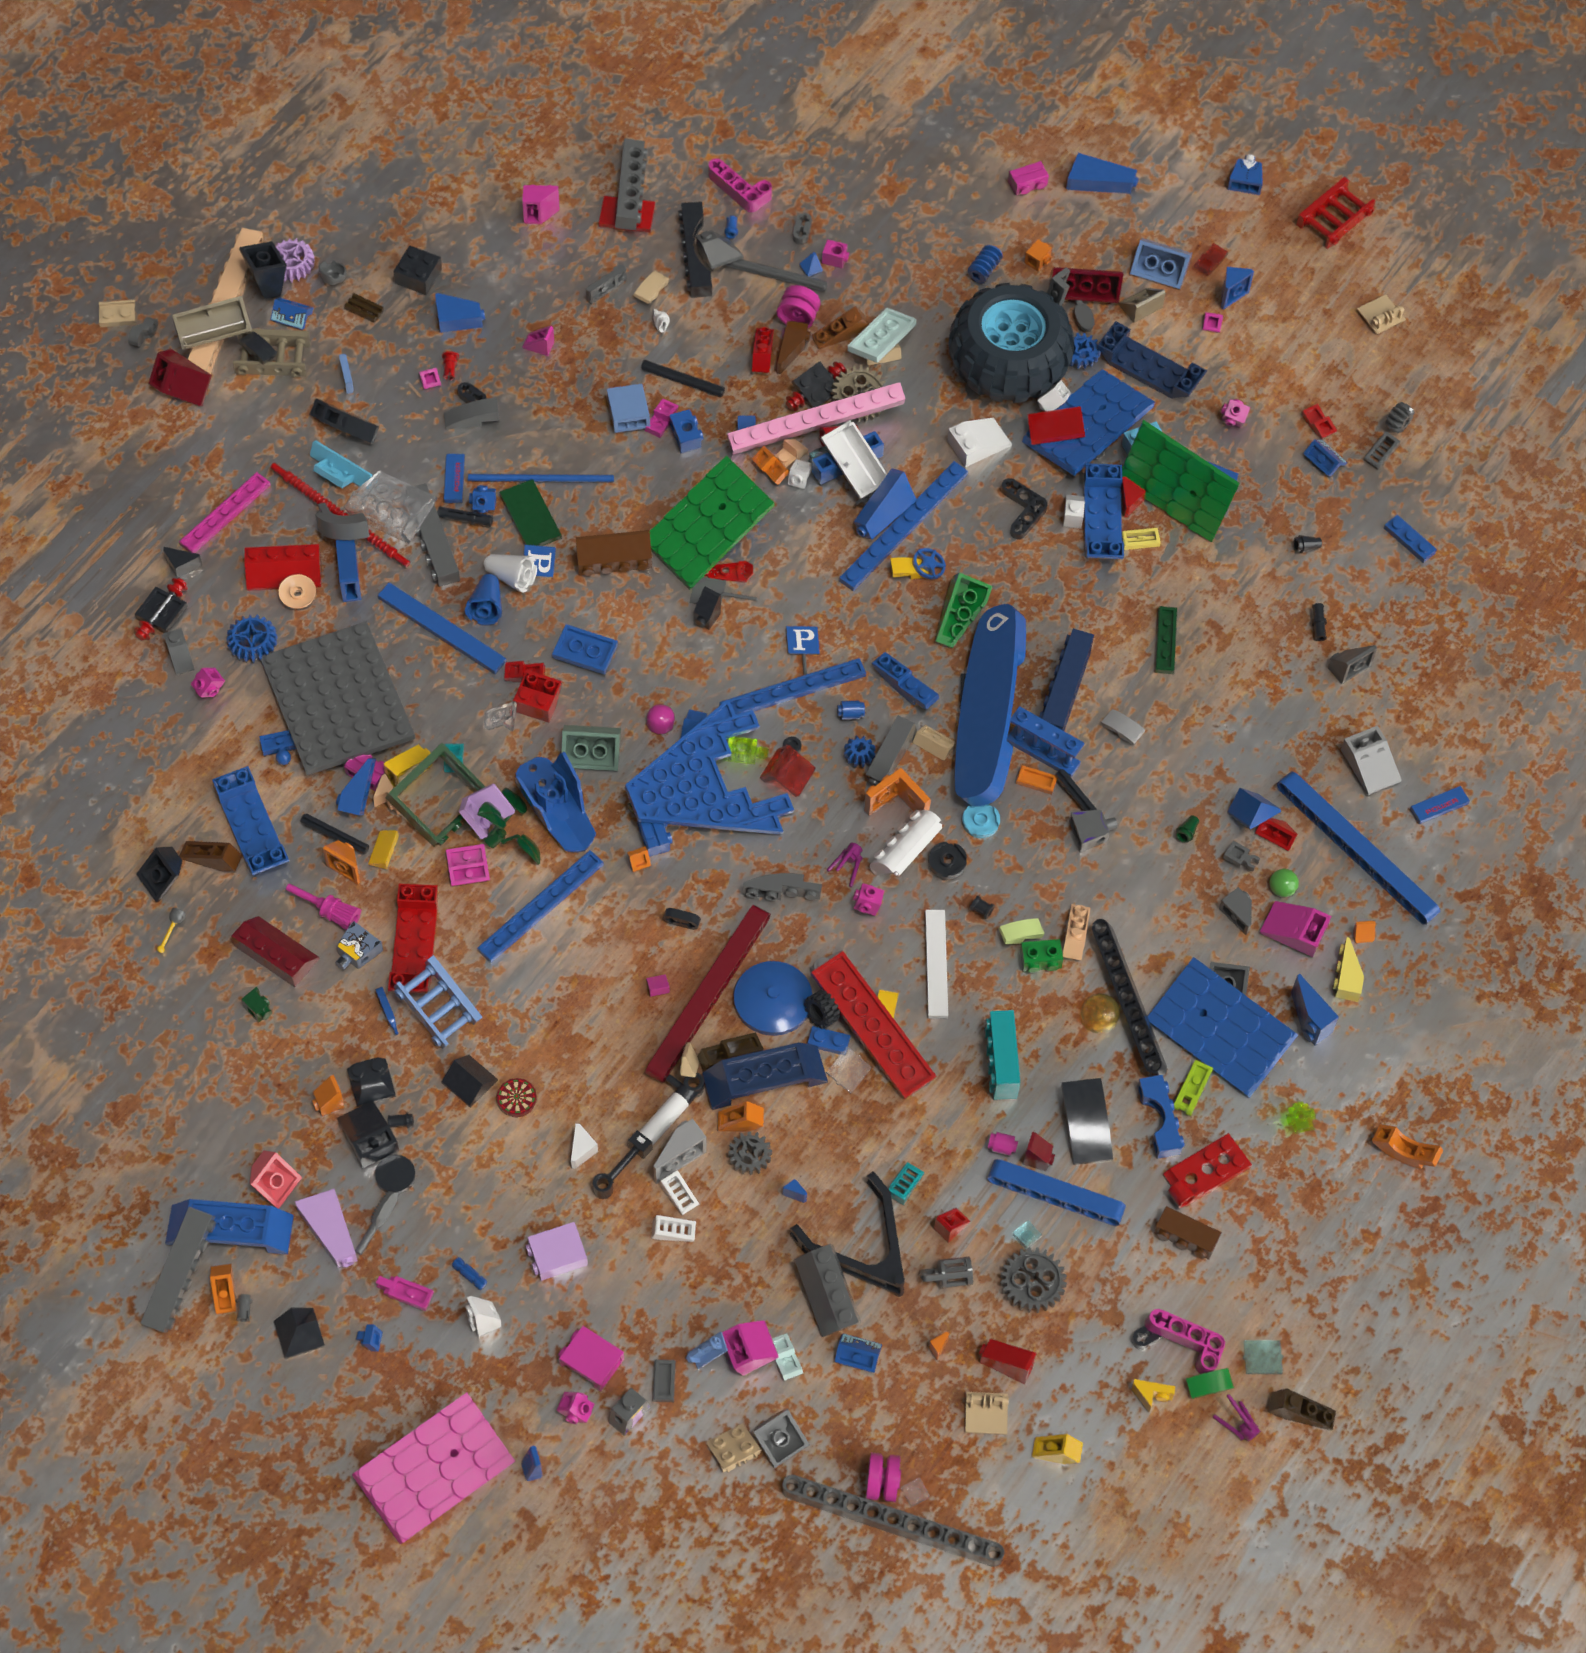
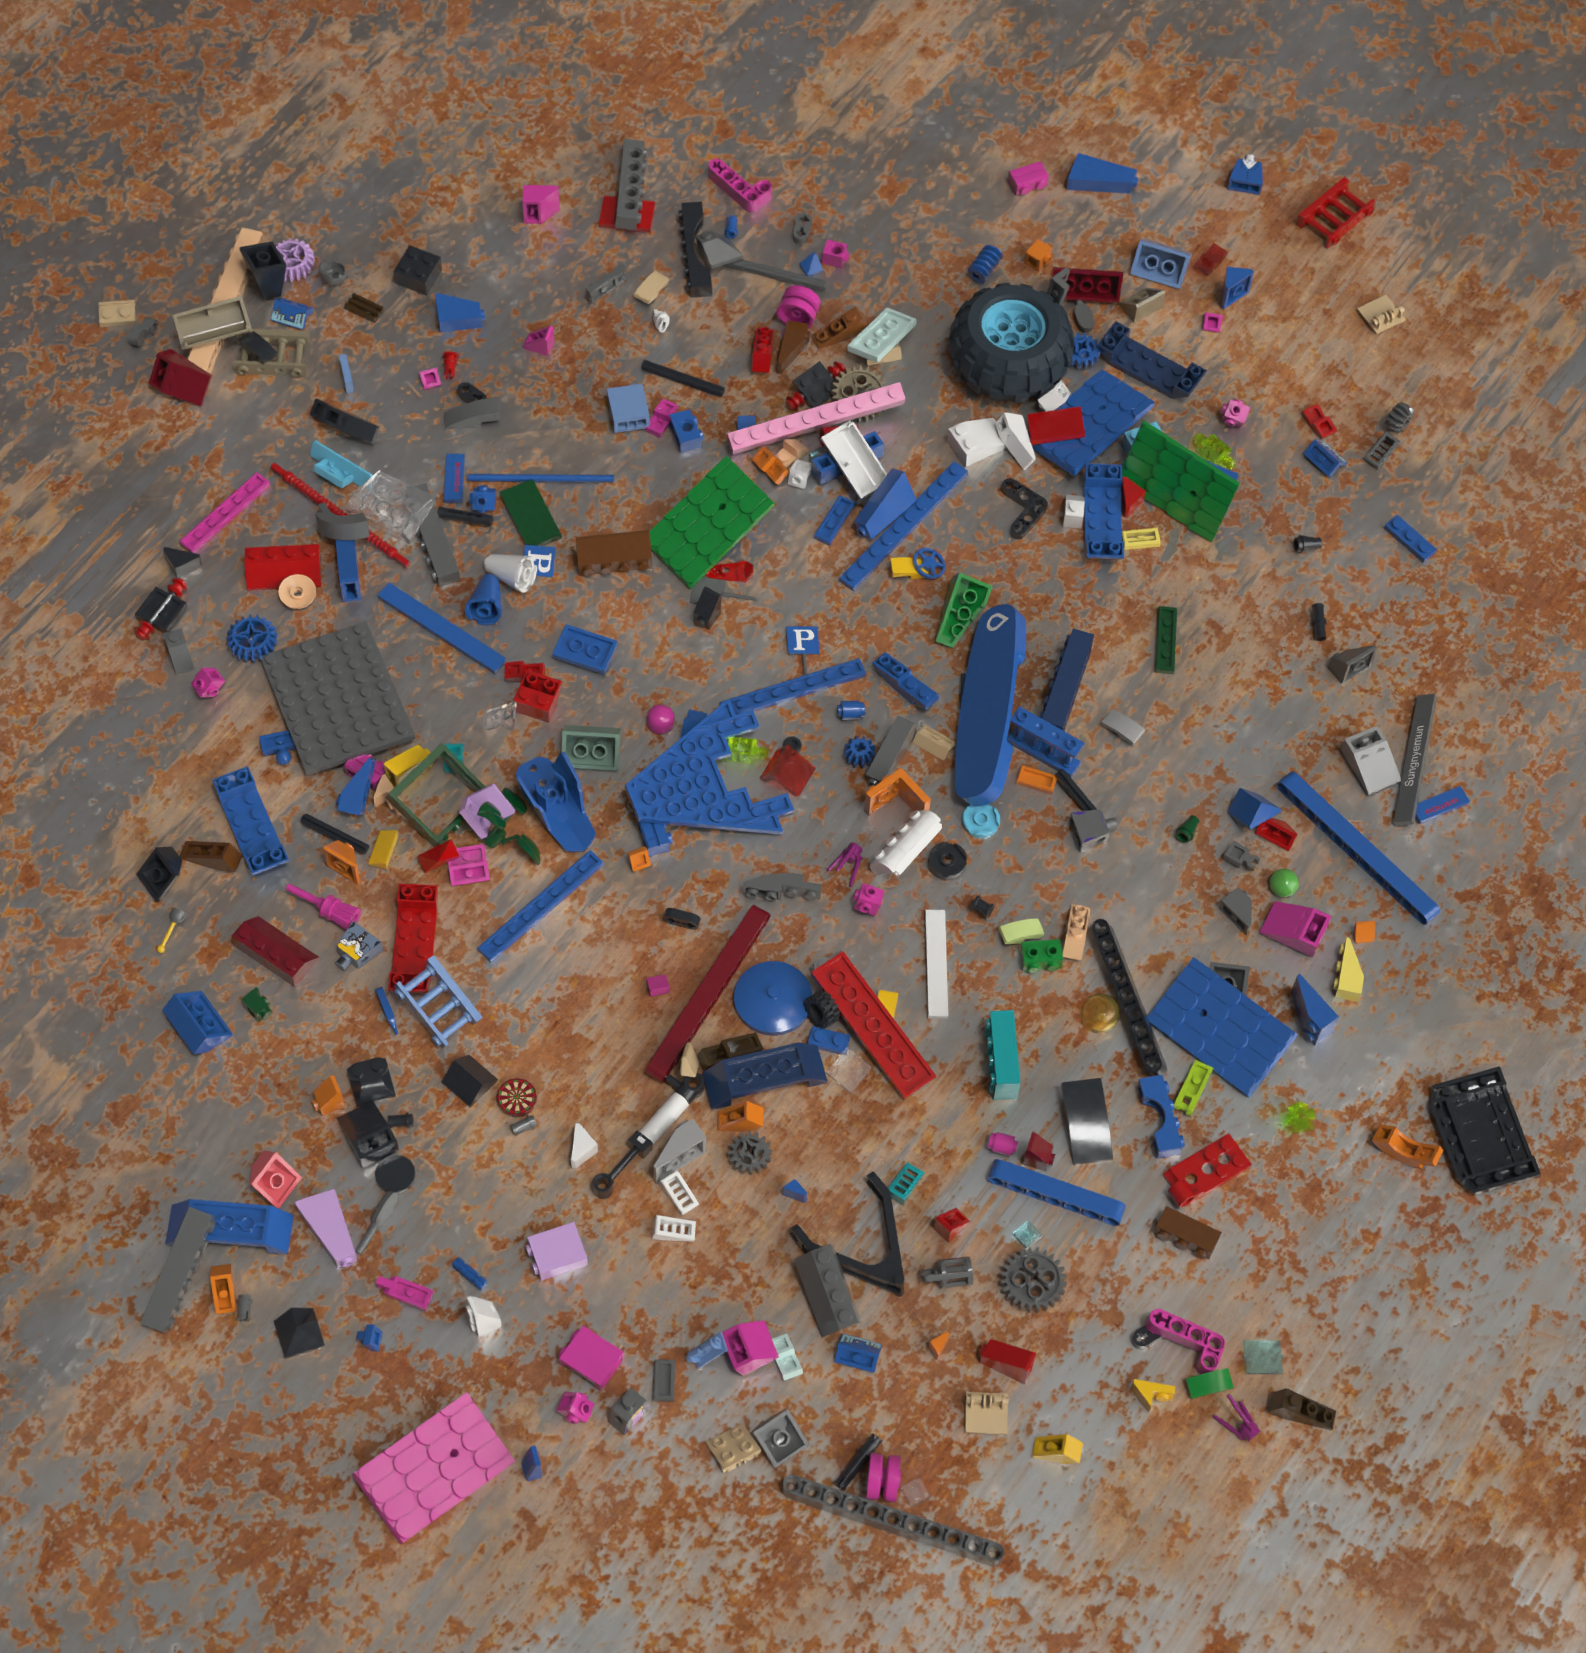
none -> blue slope [162,991,233,1054]
none -> red slope [417,839,460,874]
none -> dark grey pin [510,1115,537,1136]
none -> blue tile [814,495,856,546]
none -> black pin [834,1433,883,1491]
none -> white slope [995,413,1036,469]
none -> clear neon green piece [1194,433,1236,470]
none -> dark grey tile [1394,694,1437,826]
none -> black slope [1430,1066,1541,1196]

